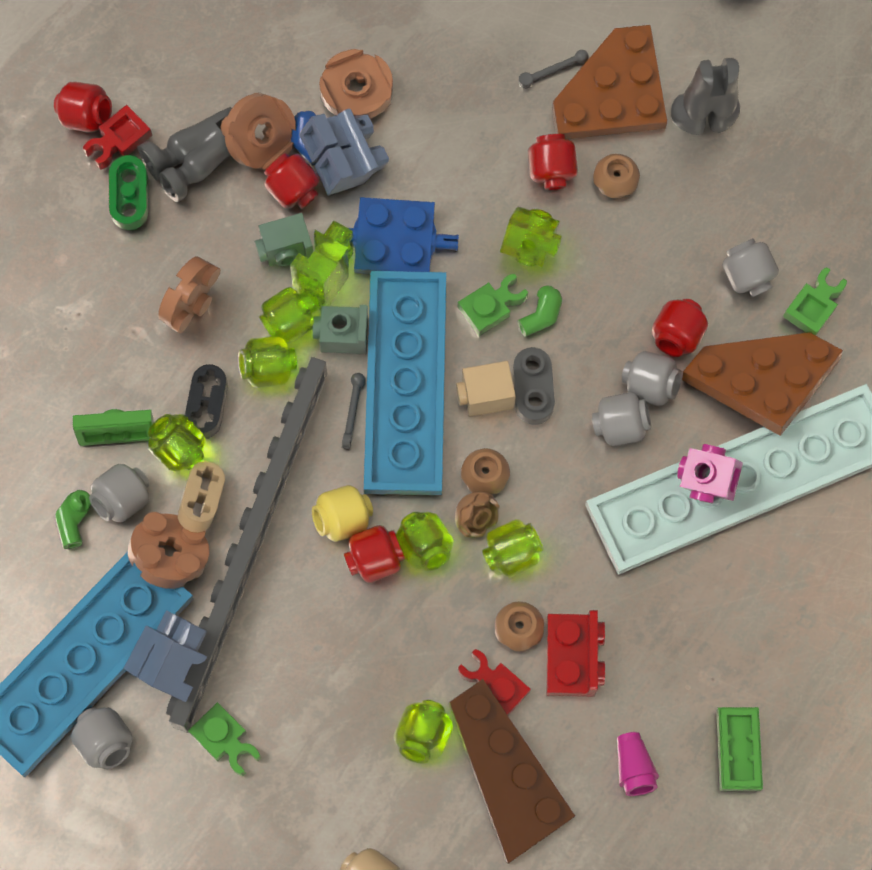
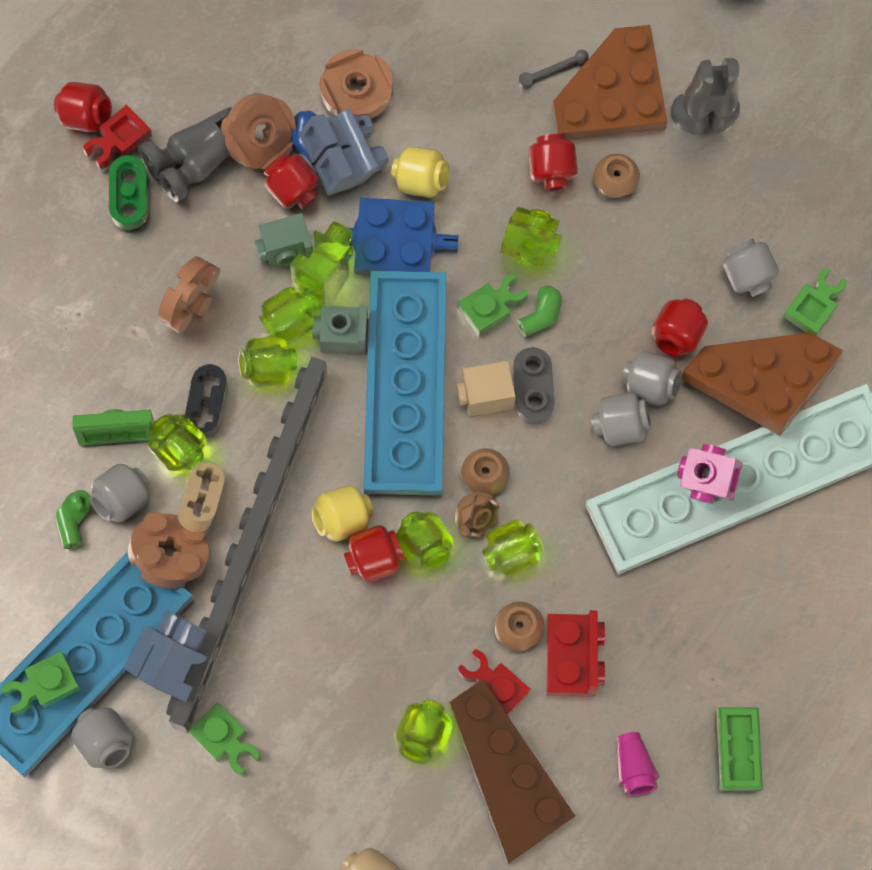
dark grey hinge [342,373,366,449] -> none
none -> bright green plate [1,651,81,715]
none -> light yellow head [391,147,449,198]

